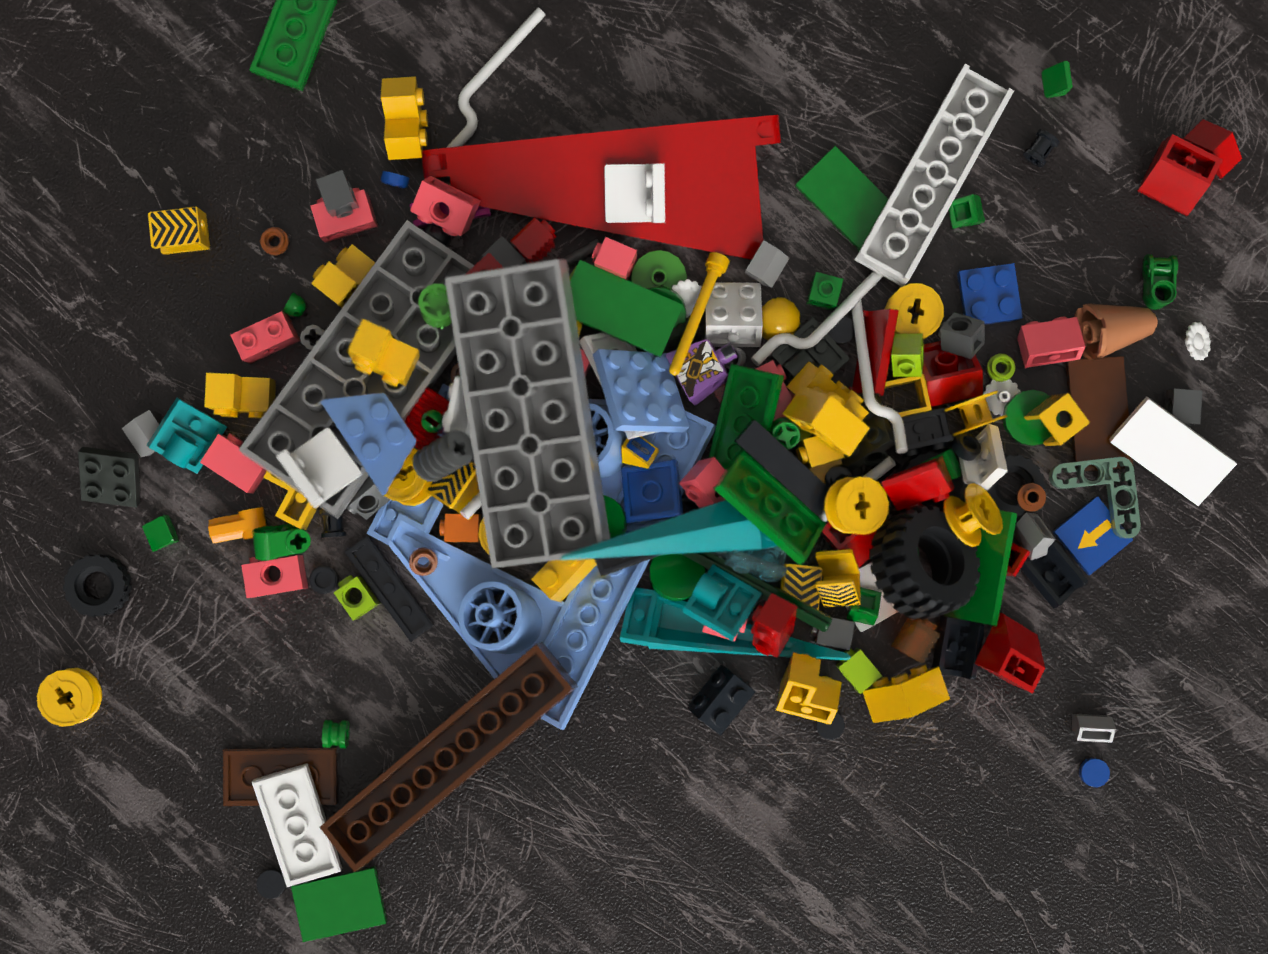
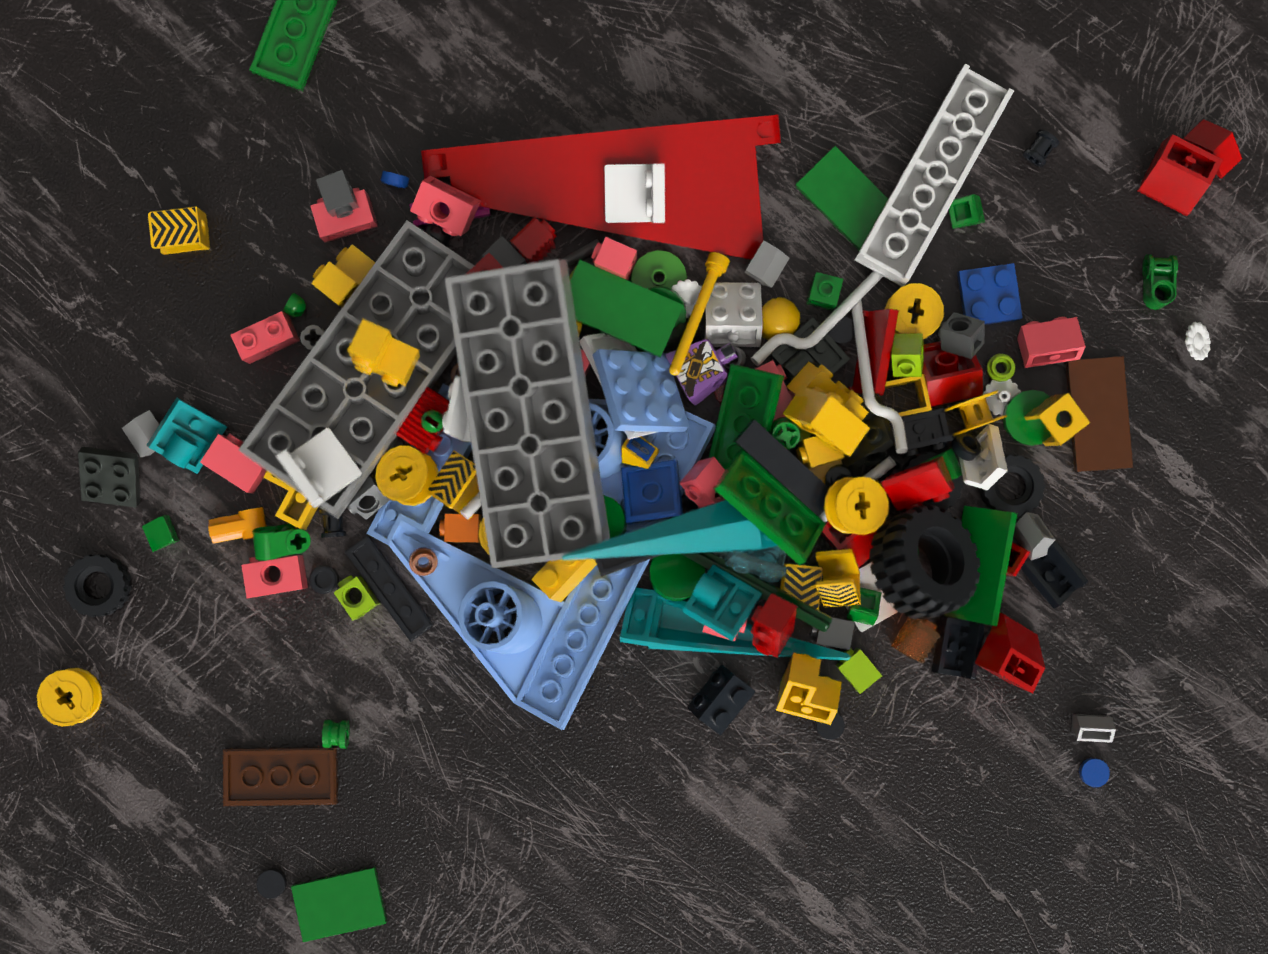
yellow brick [205,373,276,419] -> none
white tile [252,763,342,887] -> none
dark orange plate [260,227,289,255] -> none
reddish brown brick [319,642,578,872] -> none
medium blue wing [321,393,417,496] -> none
yellow brick [381,77,428,160] -> none
dark grey piece [412,430,473,482] -> none
bright green piece [419,284,452,329] -> none
white piece [446,7,545,148] -> none
yellow brick [863,664,950,723] -> none
yellow piece [944,483,1003,547] -> none
dark orange plate [1017,483,1046,512] -> none
green slope [1041,61,1073,98] -> none
sand green beam [1049,457,1141,538] -> none
blue tile [1052,496,1133,575] -> none
nougat cone [1075,304,1158,360] -> none
white tile [1109,396,1237,506] -> none
dark grey brick [1164,388,1203,428] -> none

